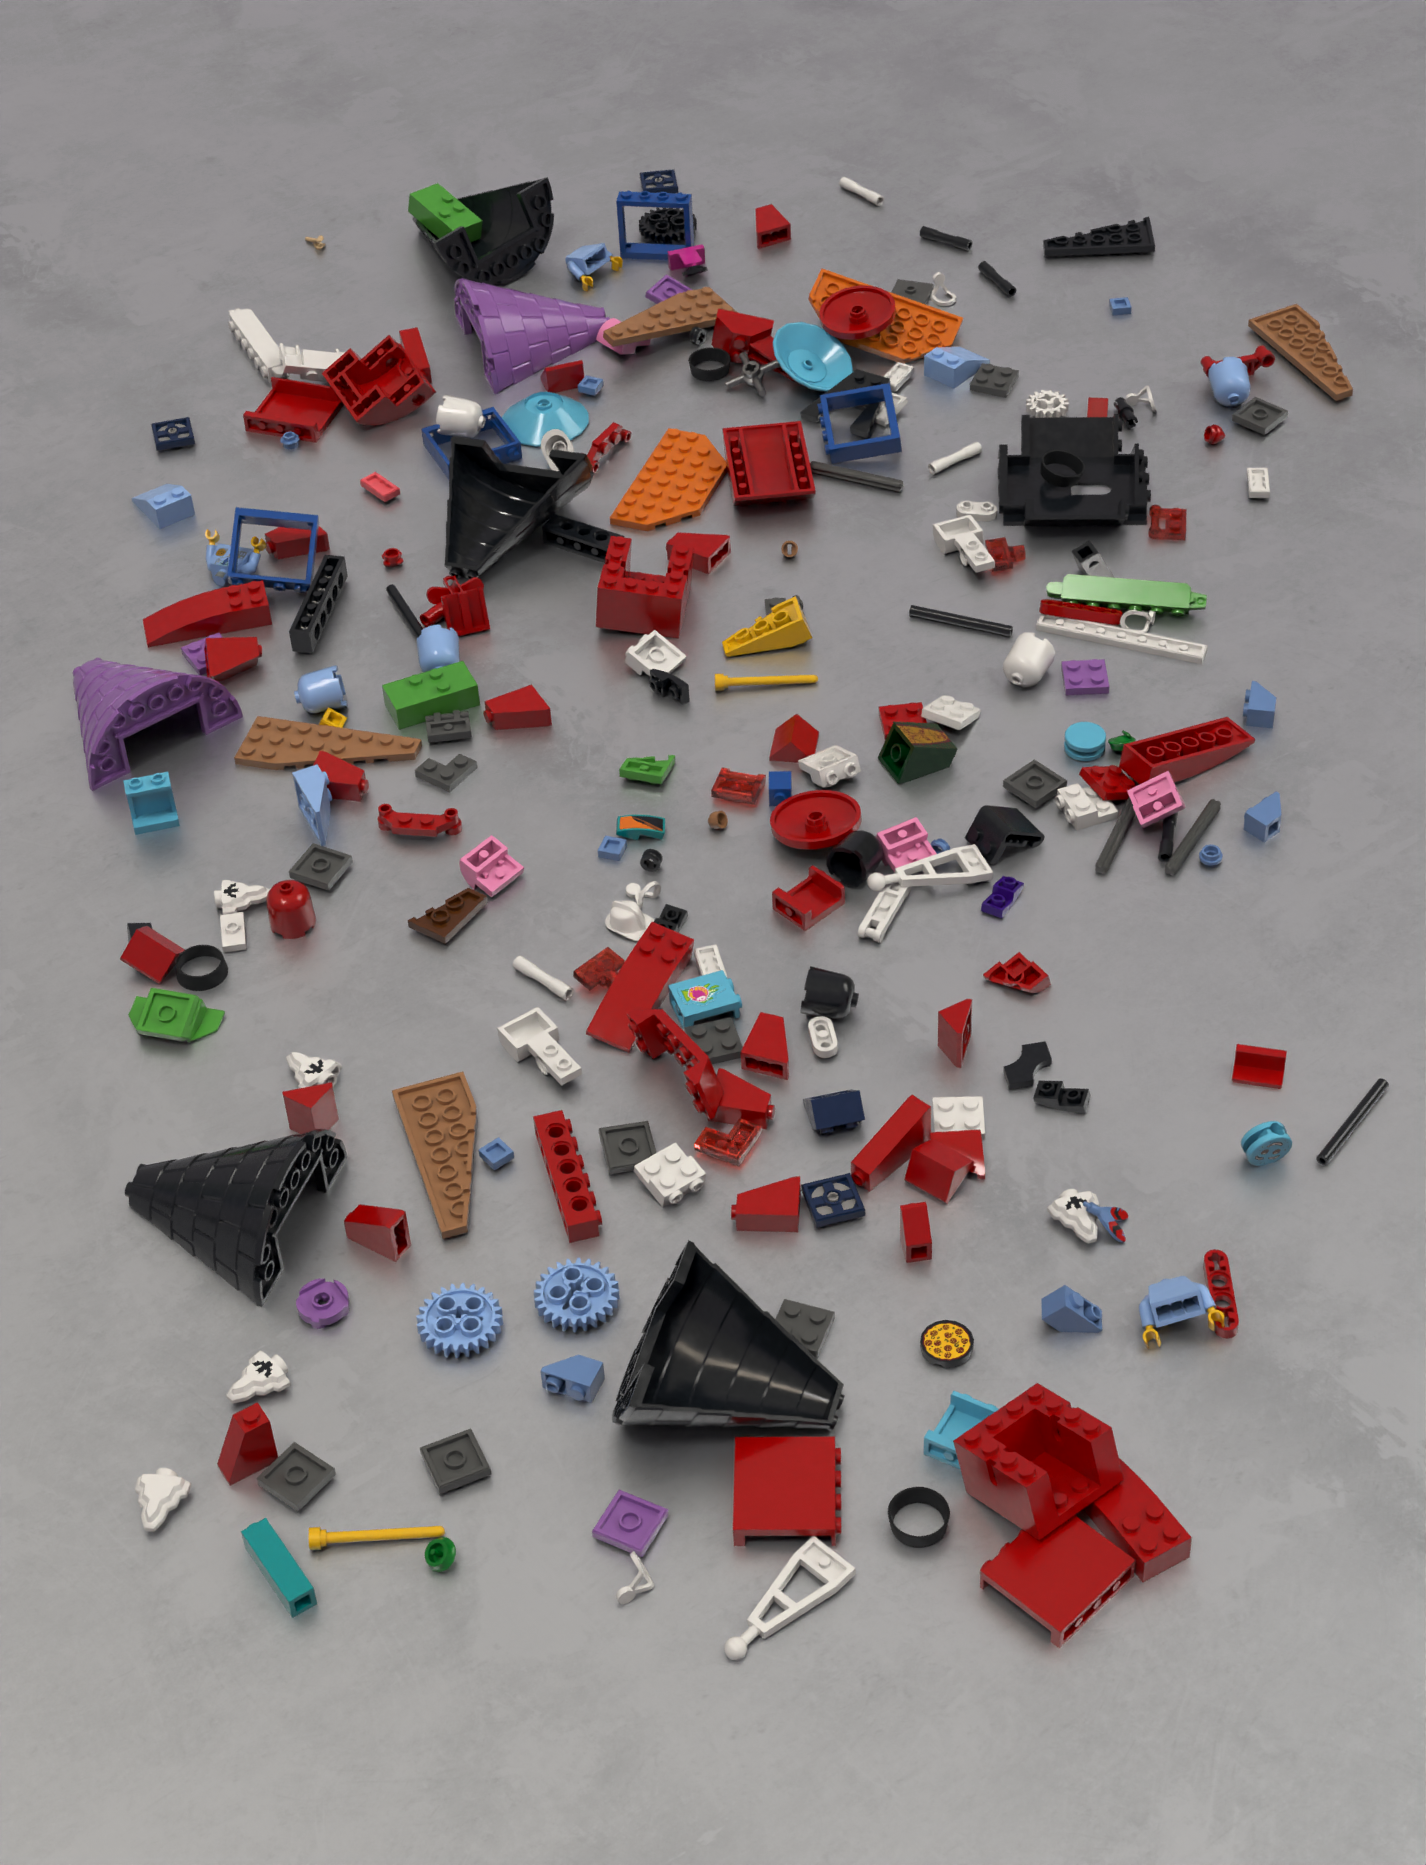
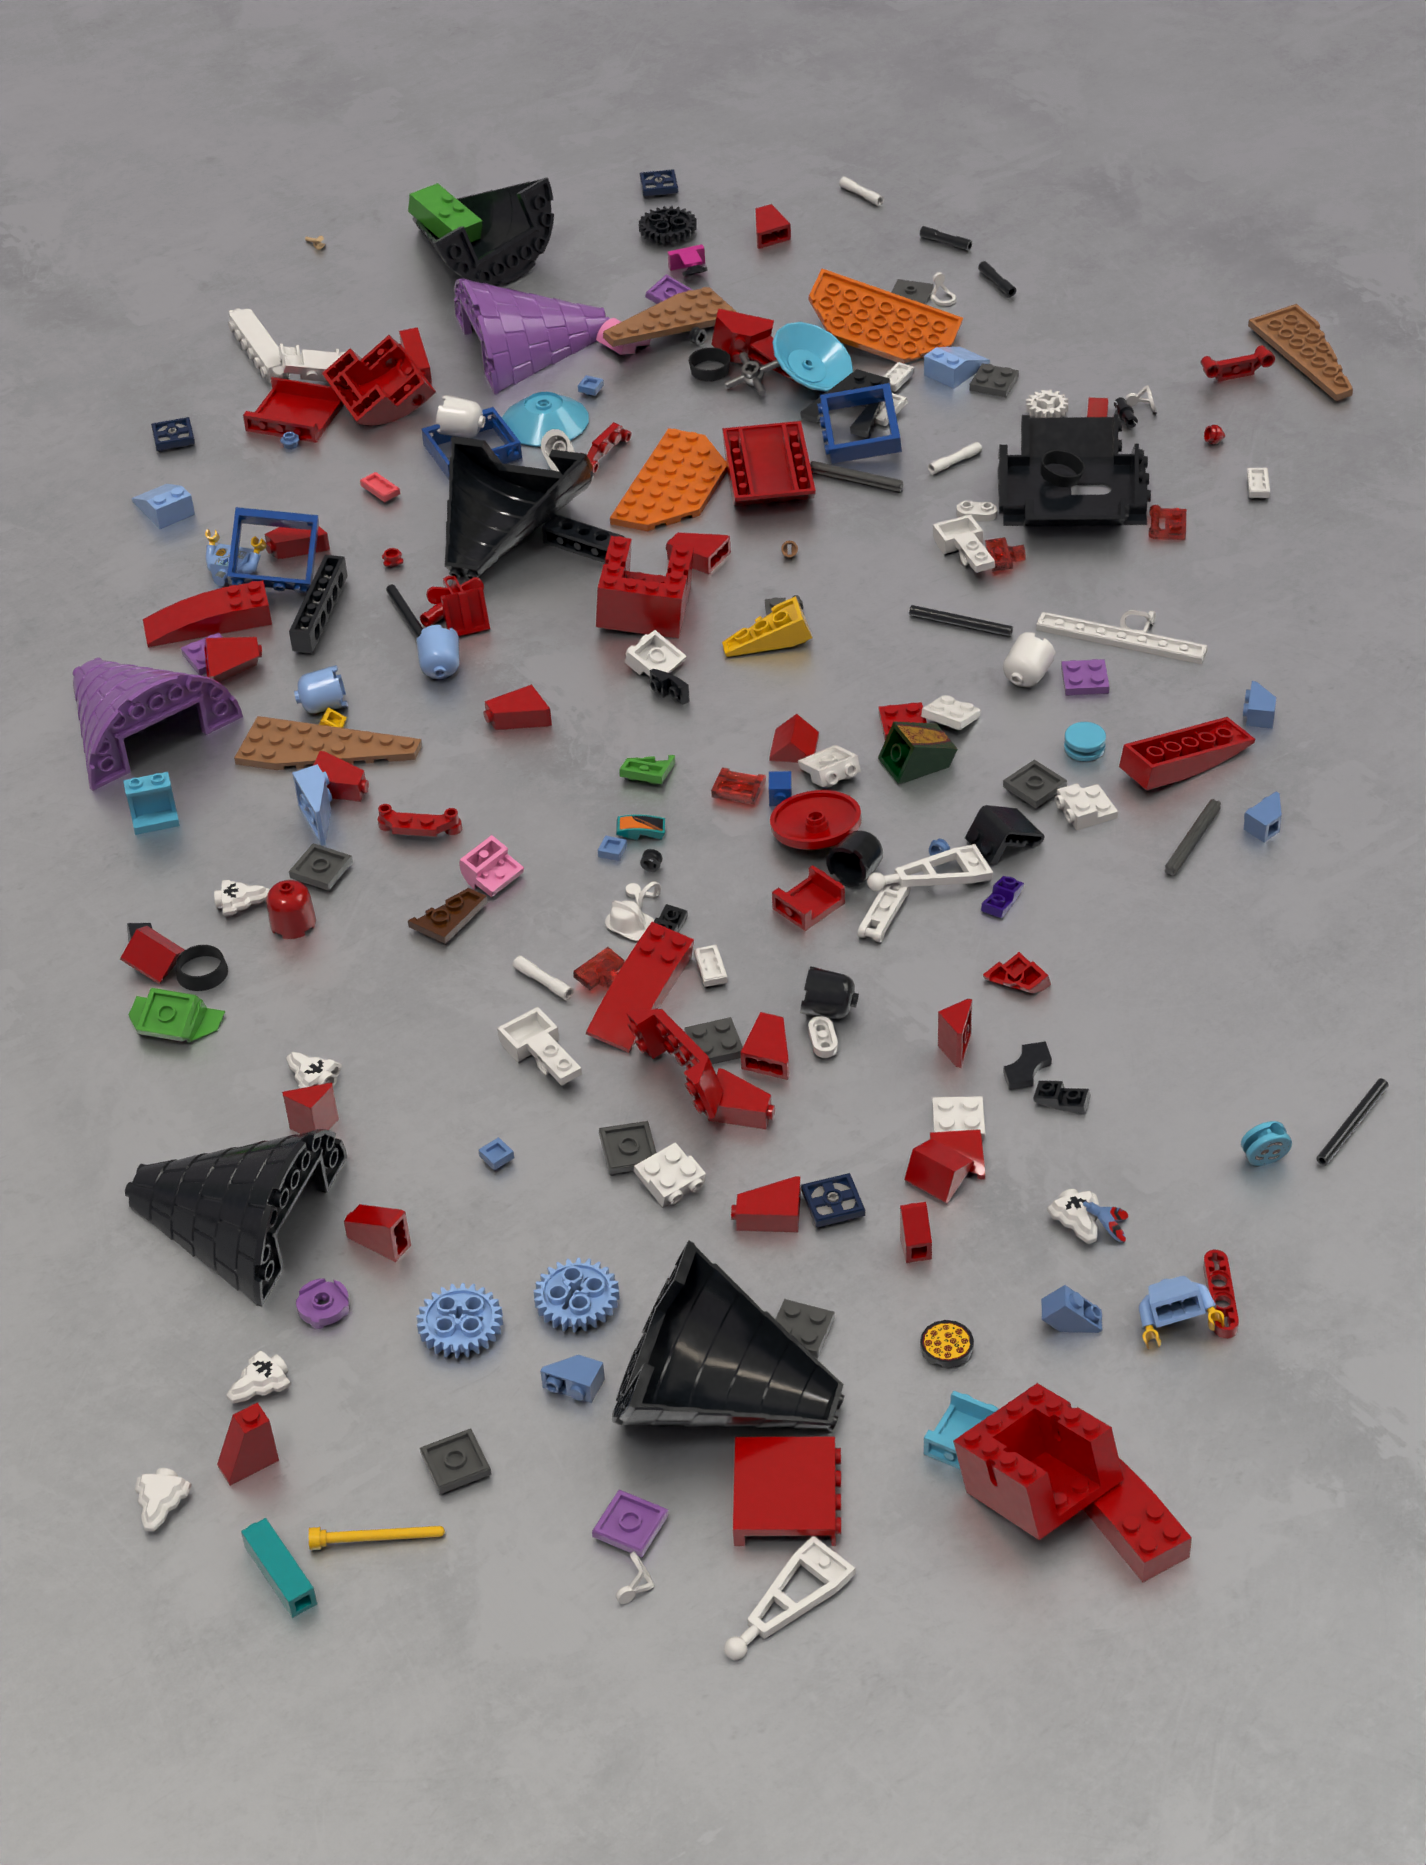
white plate [220,912,247,953] -> none
dark grey plate [256,1442,336,1512] -> none
bright green brick [382,661,480,730] -> none
medium nougat wing [392,1072,477,1239] -> none
dark grey plate [415,754,477,792] -> none
dark grey plate [425,710,472,743] -> none
green hat [425,1537,456,1572] -> none
red brick [533,1110,602,1243] -> none
red slope [540,360,584,393] -> none
light blue torso [565,243,623,291] -> none
blue window [616,190,694,260] -> none
medium azure panel [668,970,742,1032] -> none
clear red plate [694,1118,762,1166] -> none
medium nougat hinge [708,811,728,829] -> none
yellow piece [715,674,818,691] -> none
dark blue slope [803,1089,865,1133] -> none
red dish [819,285,896,340] -> none
red slope [851,1095,931,1192] -> none
bright pink brick [876,817,937,873] -> none
black tyre [888,1487,950,1548] -> none
red panel [980,1515,1136,1648] -> none
red beam [1039,599,1123,625] -> none
black wing [1043,217,1155,257] -> none
bright green hinge [1045,574,1207,616] -> none
slope [1071,541,1115,578] -> none
red plate [1079,765,1136,800] -> none
dark grey axle [1095,797,1136,874] -> none
green hat [1108,730,1136,753] -> none
medium blue tile [1109,297,1132,315] -> none
bright pink brick [1127,771,1185,828] -> none
black piece [1158,812,1178,862] -> none
medium blue plate [1199,845,1223,866] -> none
light blue cylinder [1208,357,1251,407] -> none
dark grey plate [1232,397,1288,435] -> none
red panel [1232,1044,1287,1089] -> none

